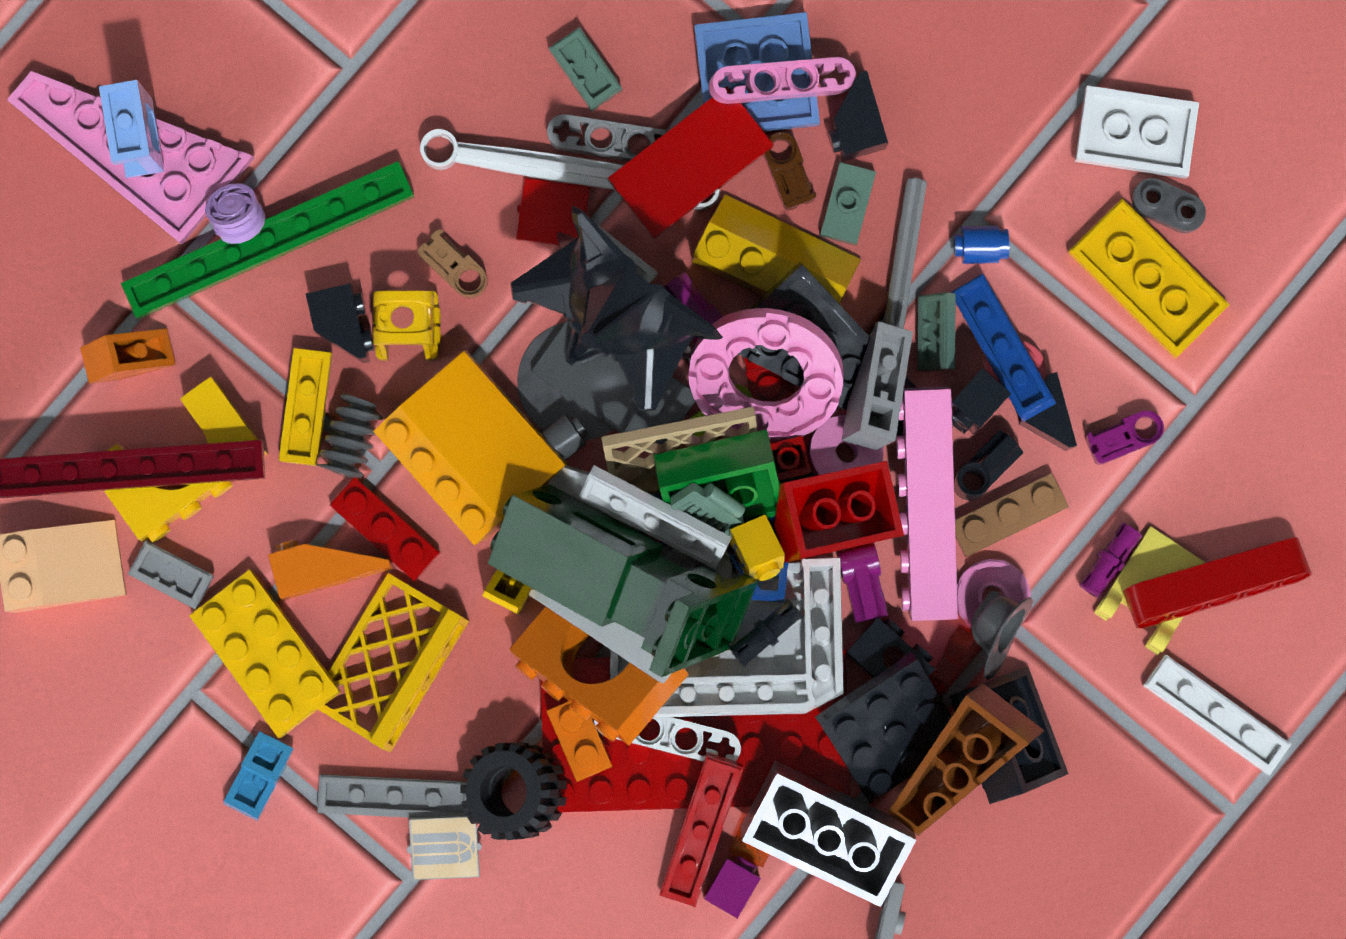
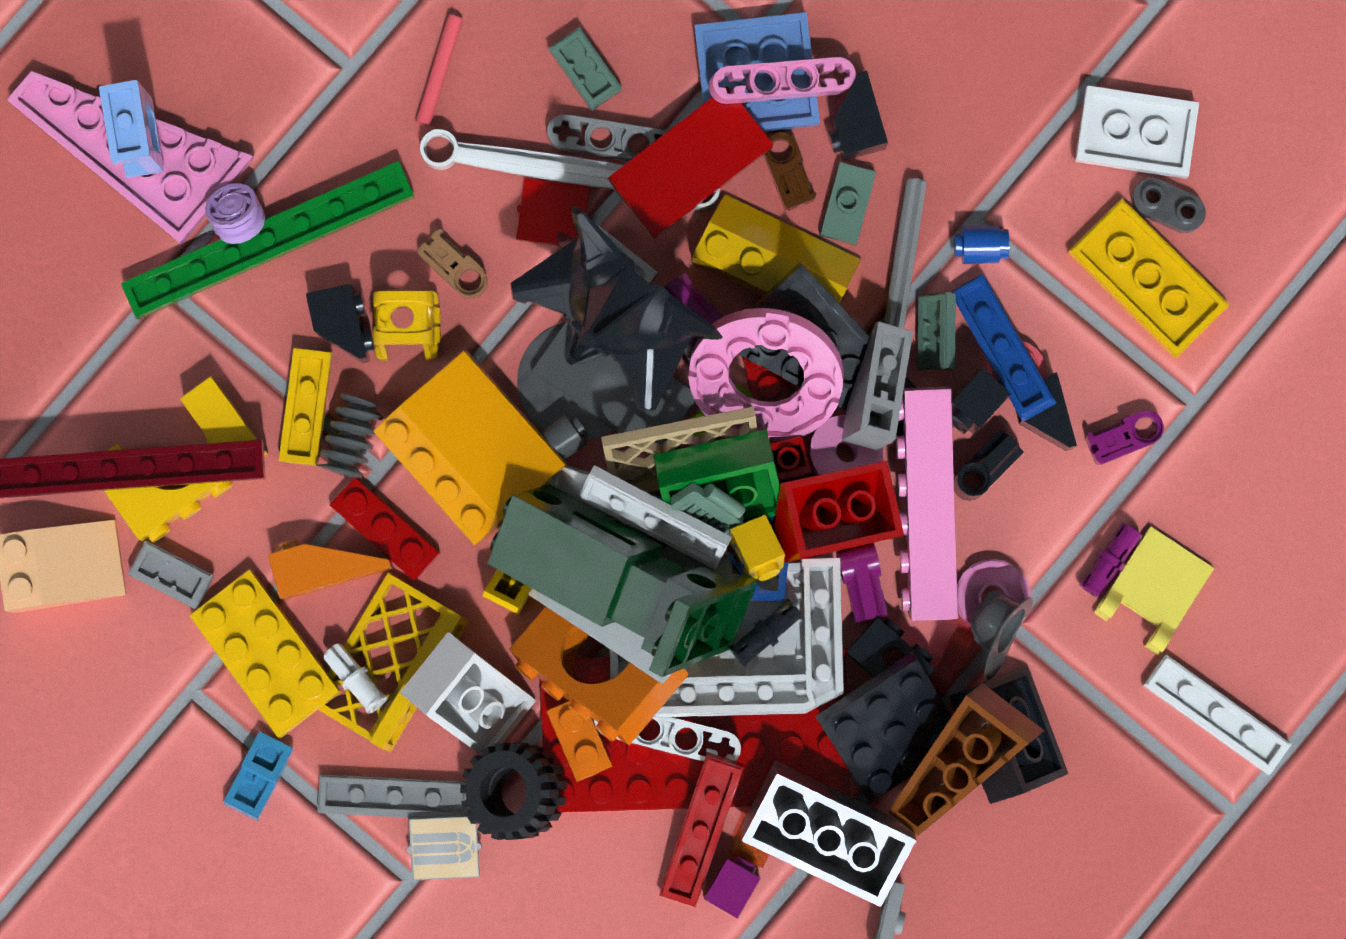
orange slope [80,328,176,384] -> none
medium nougat plate [955,473,1069,558] -> none
red beam [1123,537,1312,629] -> none
none -> white axle [324,643,387,714]
none -> white slope [400,632,536,755]
none -> coral bar [416,15,463,126]

